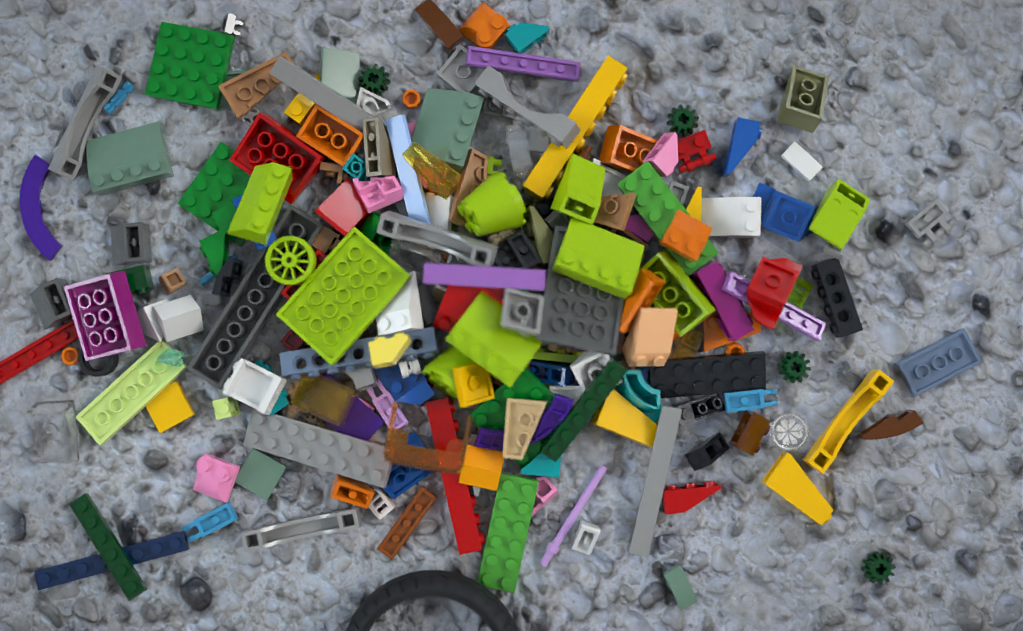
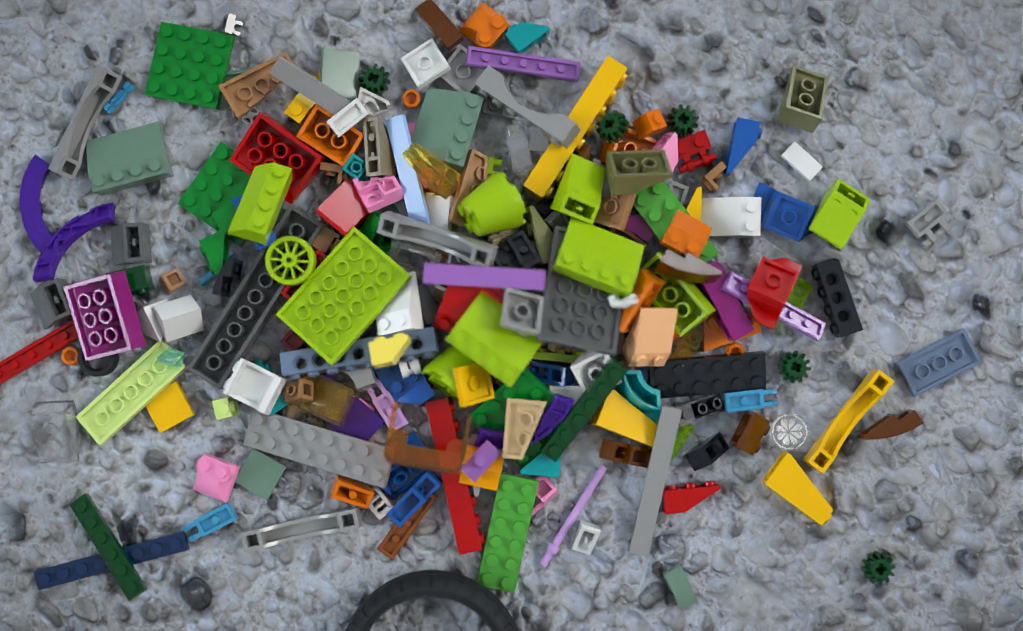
none -> dark purple tile [32,202,116,283]
none -> medium nougat brick [282,378,314,404]
none -> white tile [326,98,369,137]
none -> blue slope [386,469,443,527]
none -> white tile [400,38,451,90]
none -> medium lavender tile [460,440,501,482]
none -> dark green gear [596,110,629,144]
none -> reddish brown slope [599,438,652,468]
none -> olive slope [605,150,673,195]
none -> white arm [608,294,638,308]
none -> orange slope [632,109,668,140]
none -> slope [655,249,723,283]
none -> clear neon green slope [671,423,695,460]
none -> medium nougat bracket [701,161,726,193]

